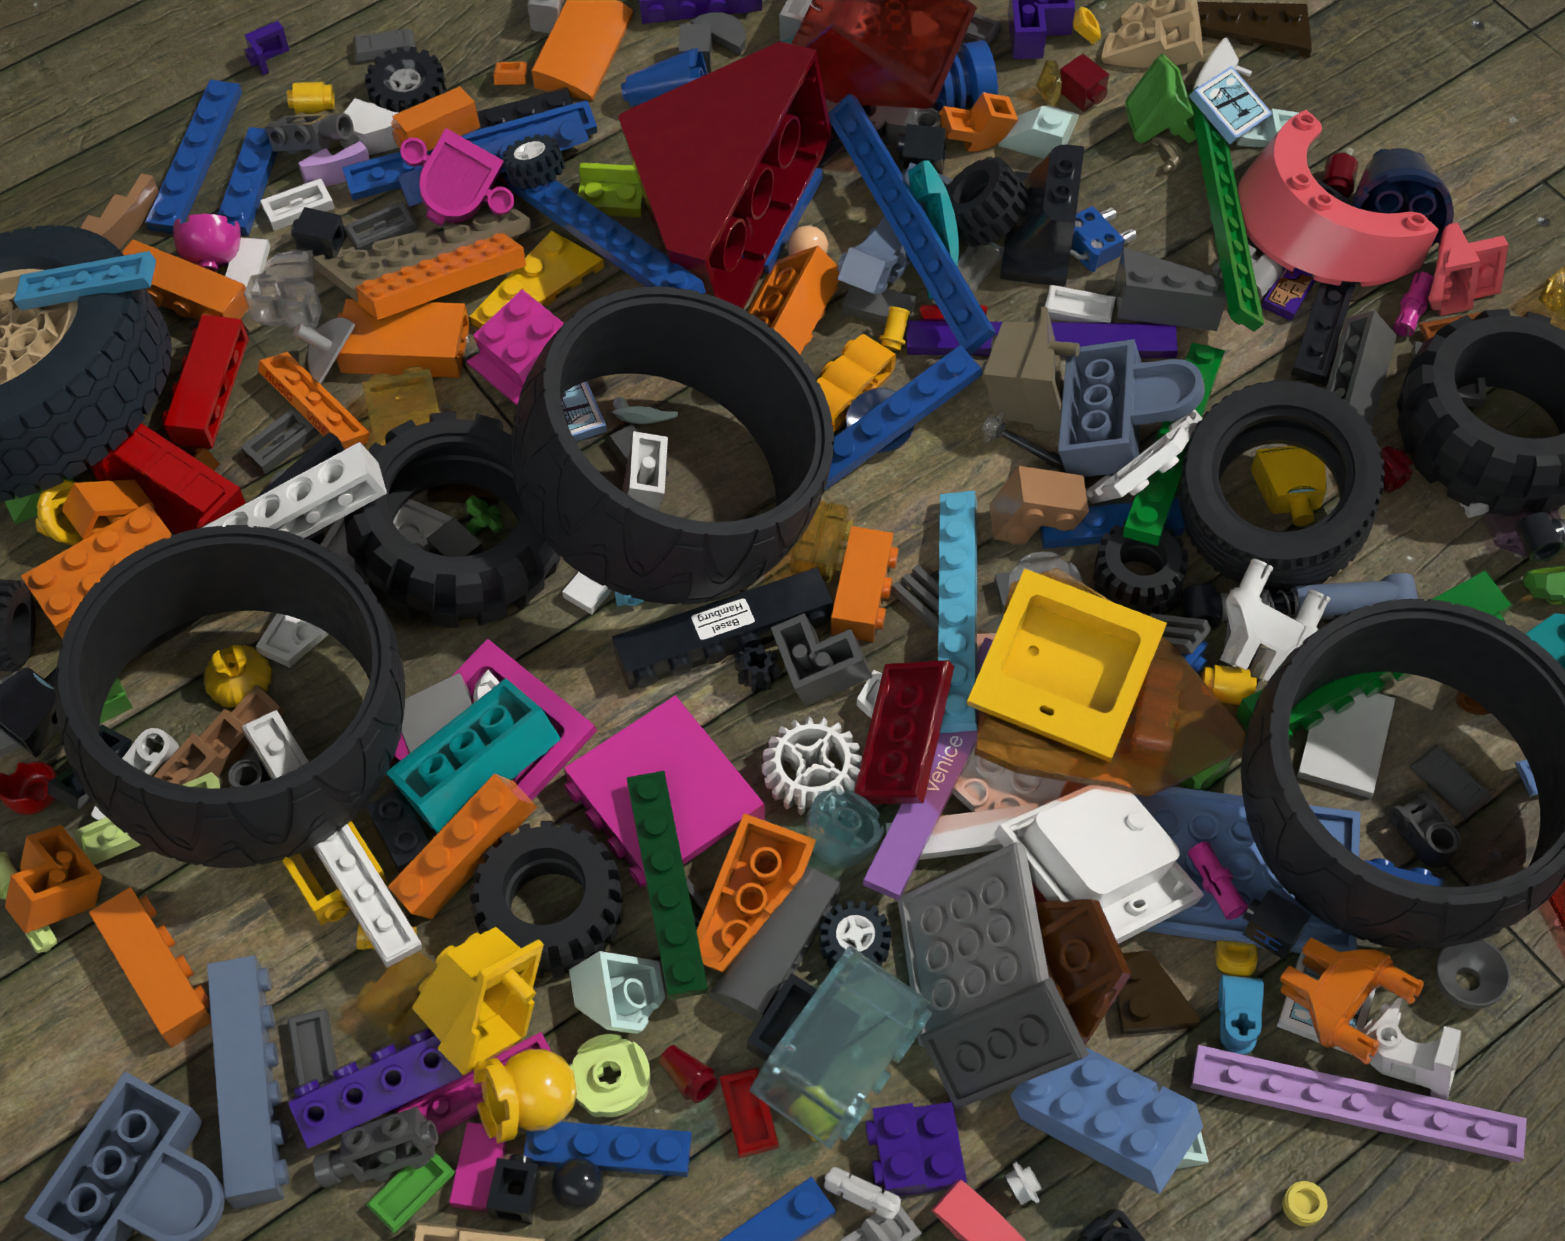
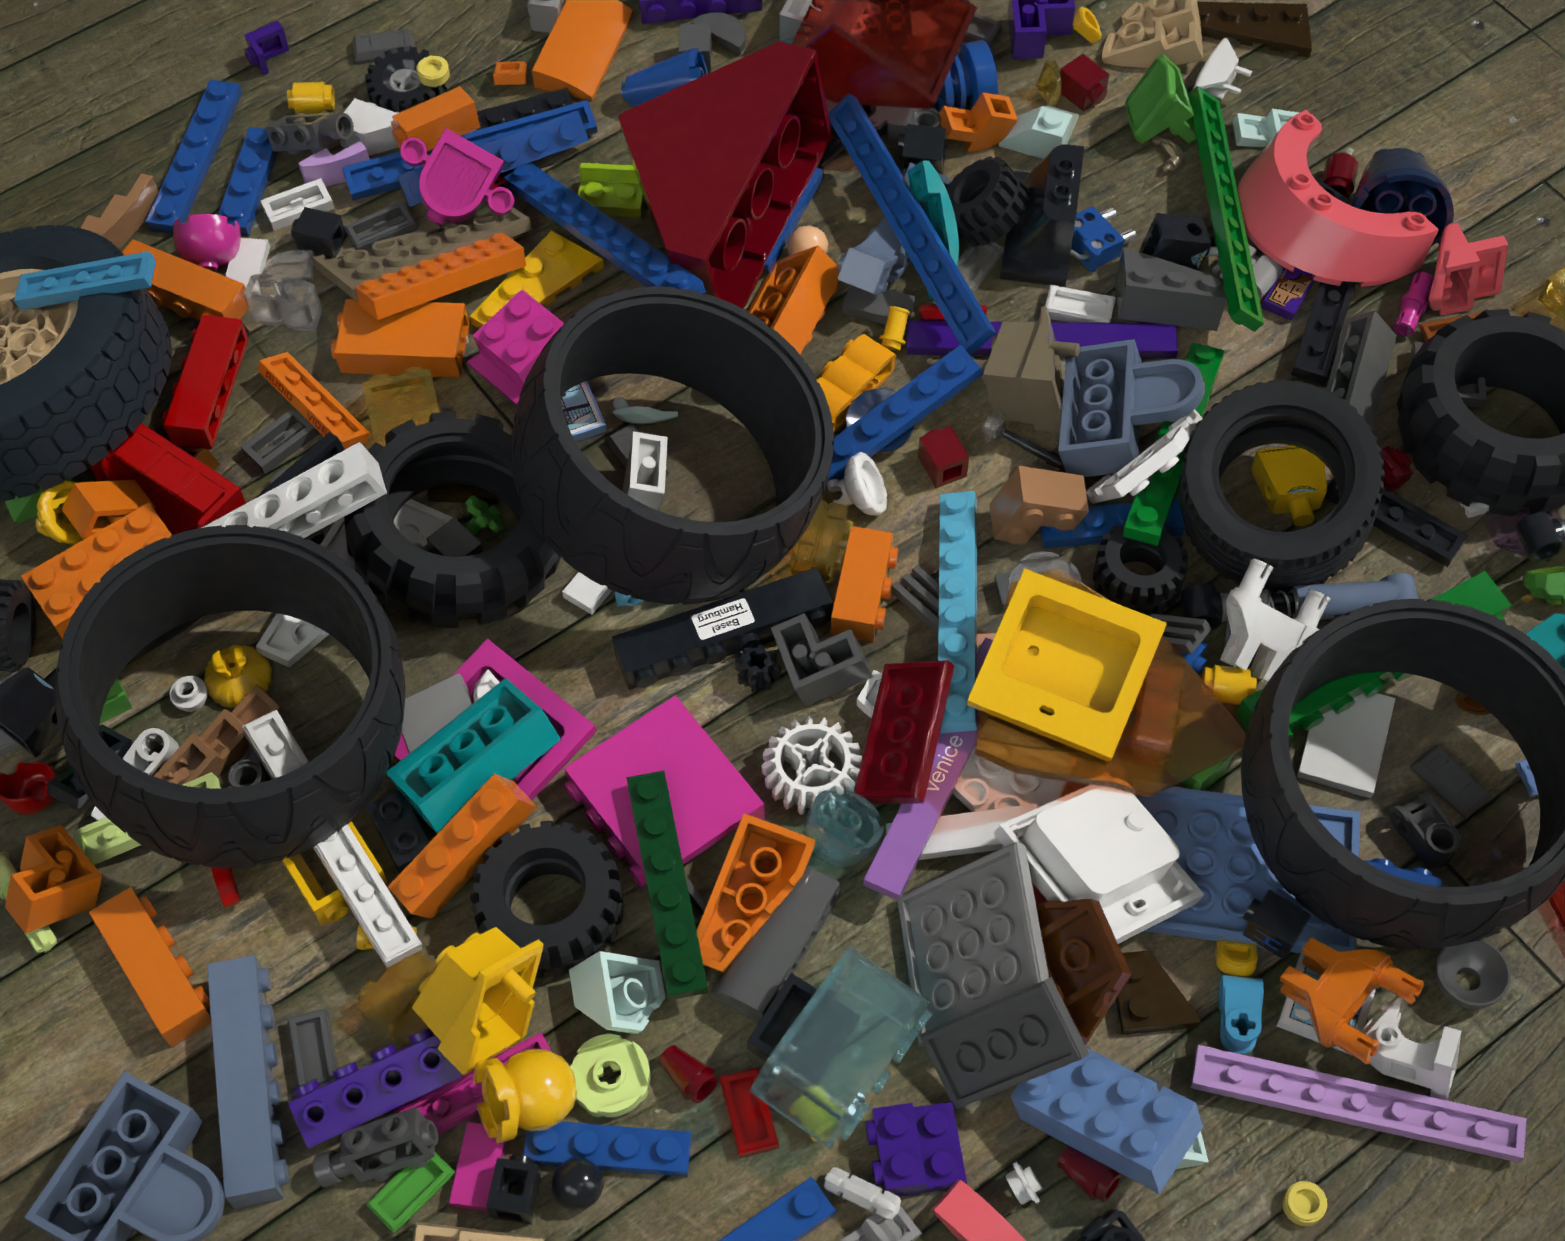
light grey shield [293,317,355,383] -> none
black wheel [502,134,565,189] -> none
black wheel [820,900,891,978] -> none
dark pink pin [1187,841,1248,920] -> none
tile [1189,66,1272,144] -> none
none -> white plate [170,676,208,712]
none -> red tile [211,867,241,908]
none -> light yellow tile [417,56,450,87]
none -> white hair [827,452,887,516]
none -> dark red brick [918,426,969,488]
none -> dark red cone [1057,1146,1122,1203]
none -> black torso [1139,213,1219,271]
none -> black plate [1324,478,1468,567]

